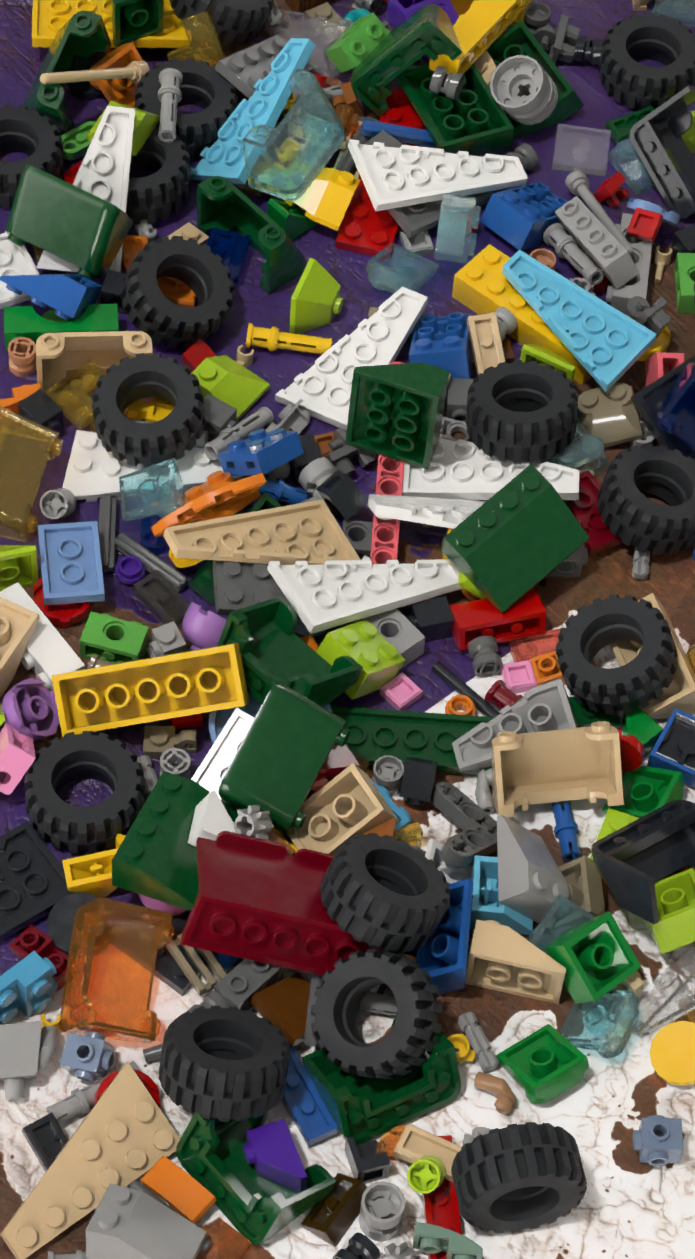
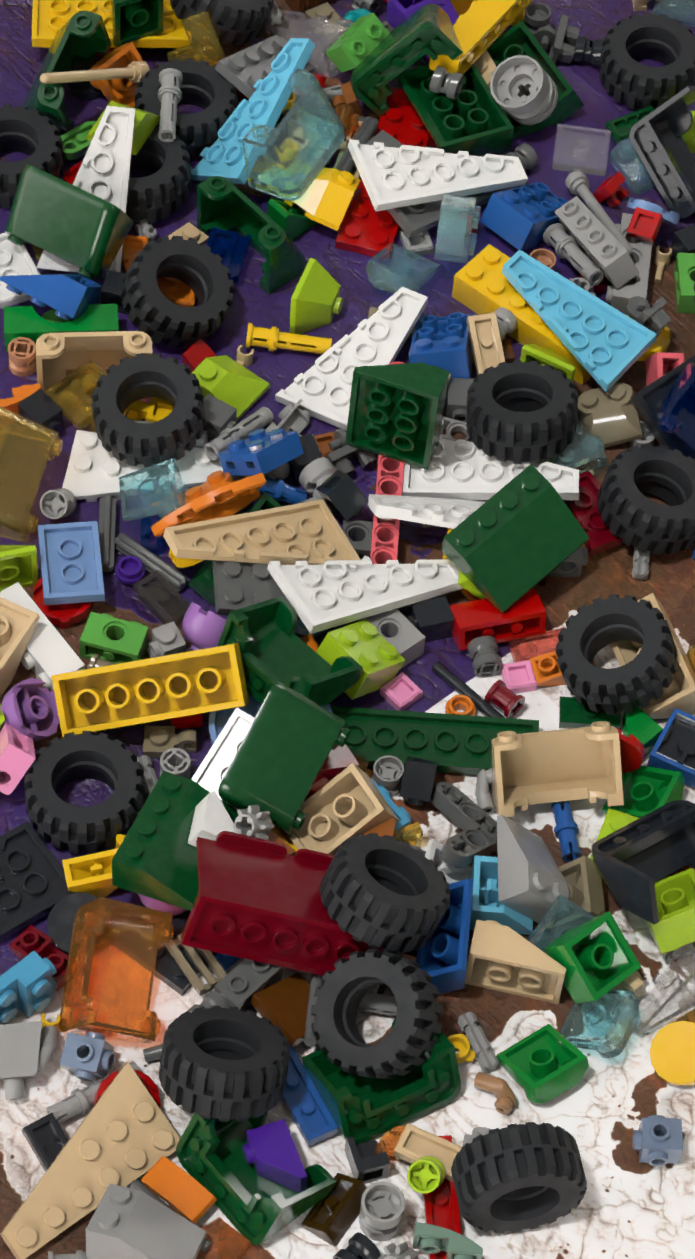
blue axle [361,119,437,148] -> none
light grey wedge [452,679,579,772] -> none

